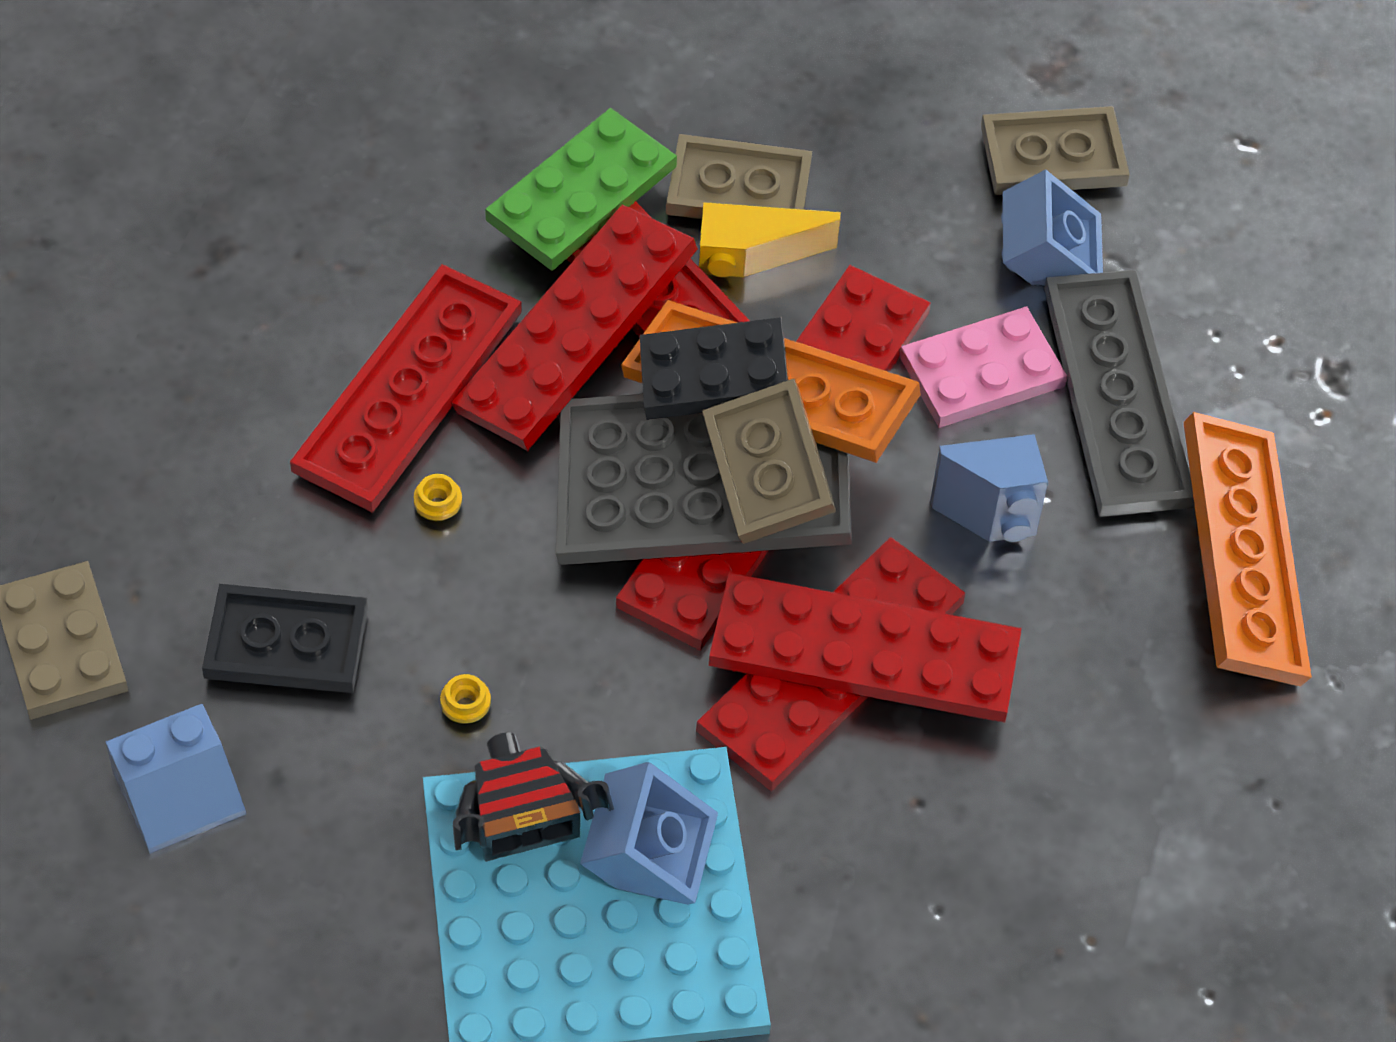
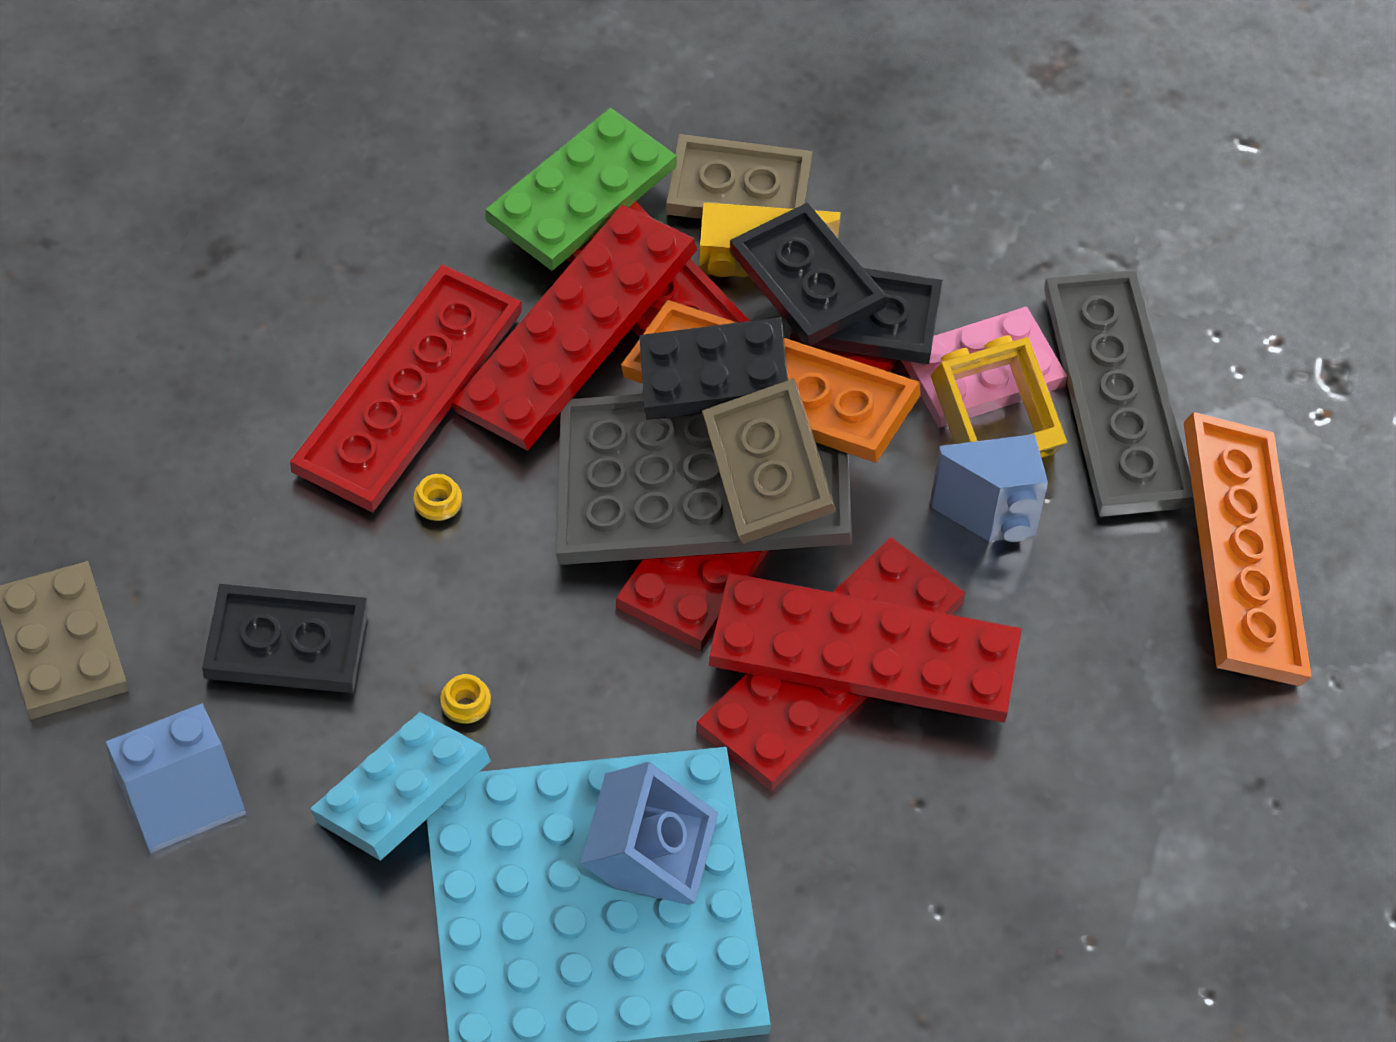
torso [453,732,614,862] -> none
dark tan plate [981,106,1130,195] -> none
medium blue slope [1001,169,1103,286] -> none
none -> medium azure plate [310,712,491,861]
none -> black plate [729,202,887,346]
none -> black plate [790,268,943,365]
none -> yellow window [930,335,1068,458]

